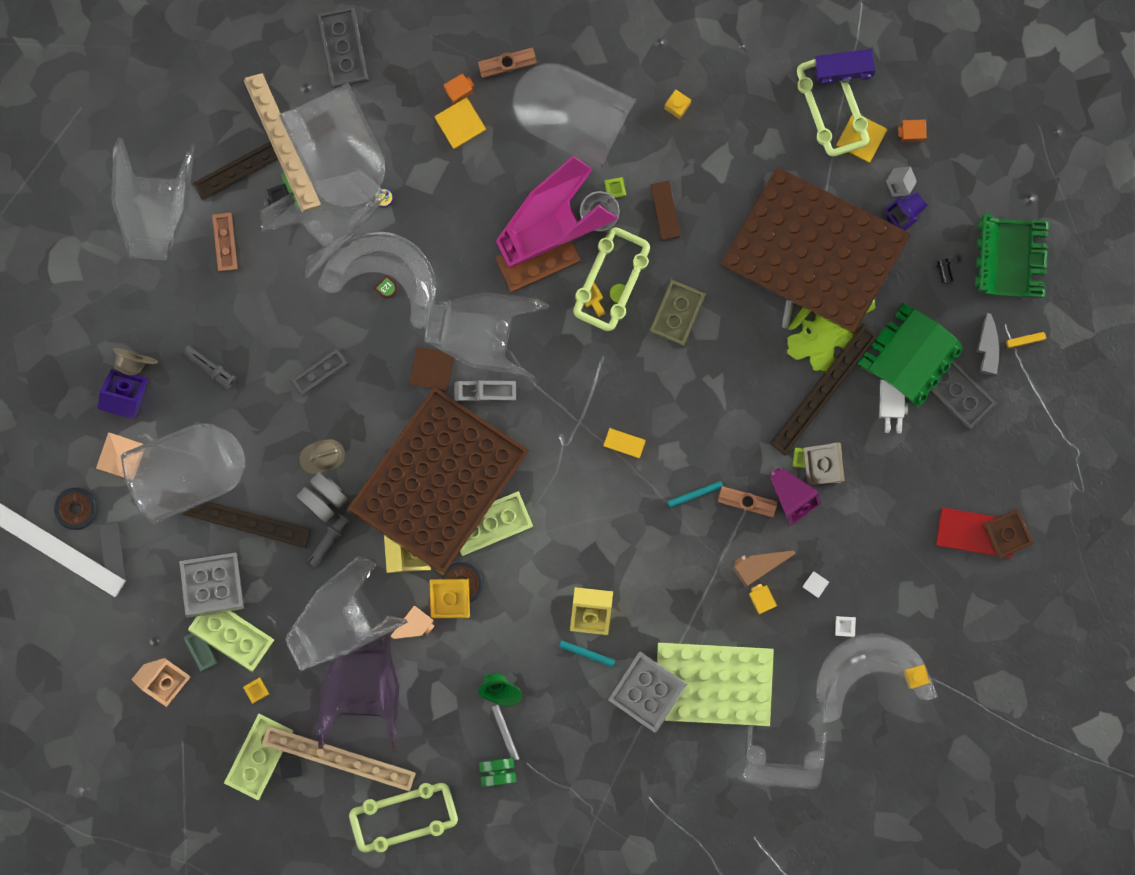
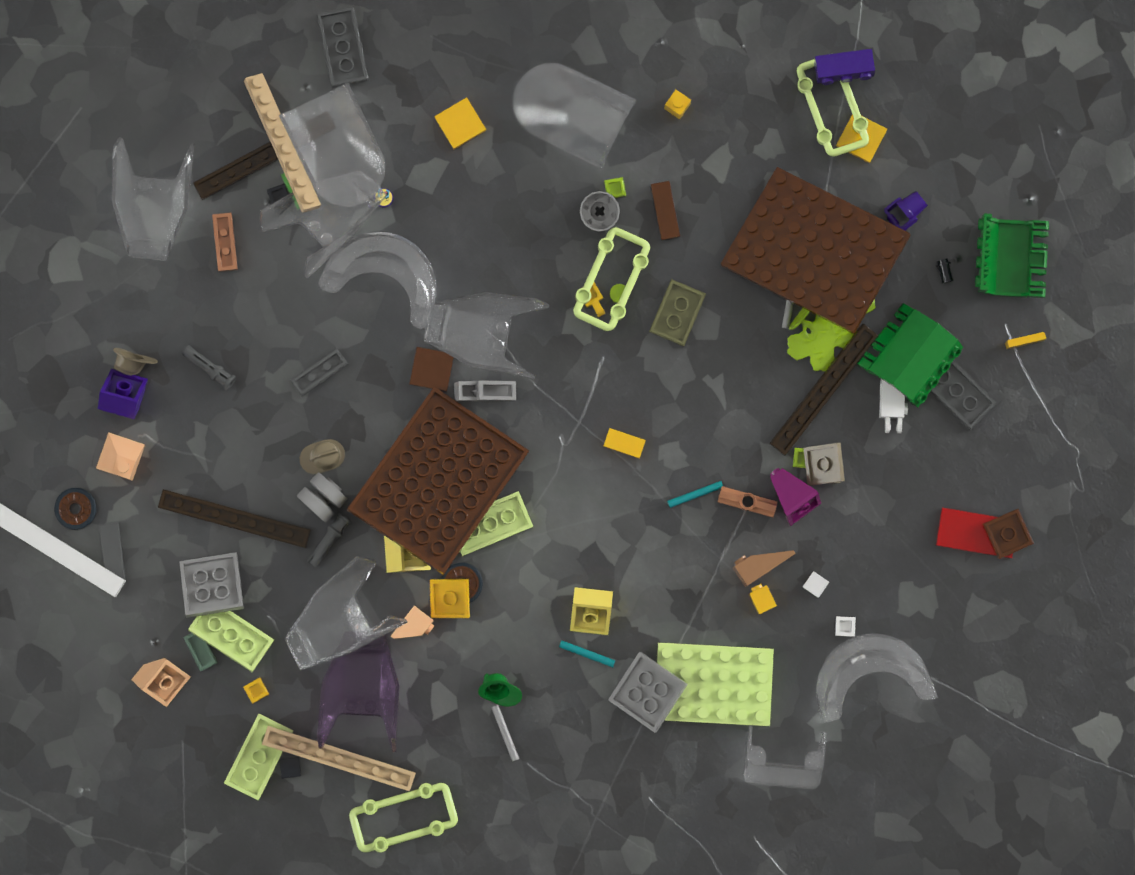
clear windscreen [121,423,245,525] -> none
tile [374,275,397,298] -> none
orange brick [443,73,474,104] -> none
nougat piece [478,47,537,79] -> none
green wheel [478,758,517,787] -> none
dark orange plate [495,241,581,293] -> none
dark pink windscreen [496,156,618,268] -> none
light grey panel [886,166,917,197] -> none
orange brick [898,120,927,142] -> none
yellow brick [903,664,930,689] -> none
light grey slope [976,313,999,376] -> none

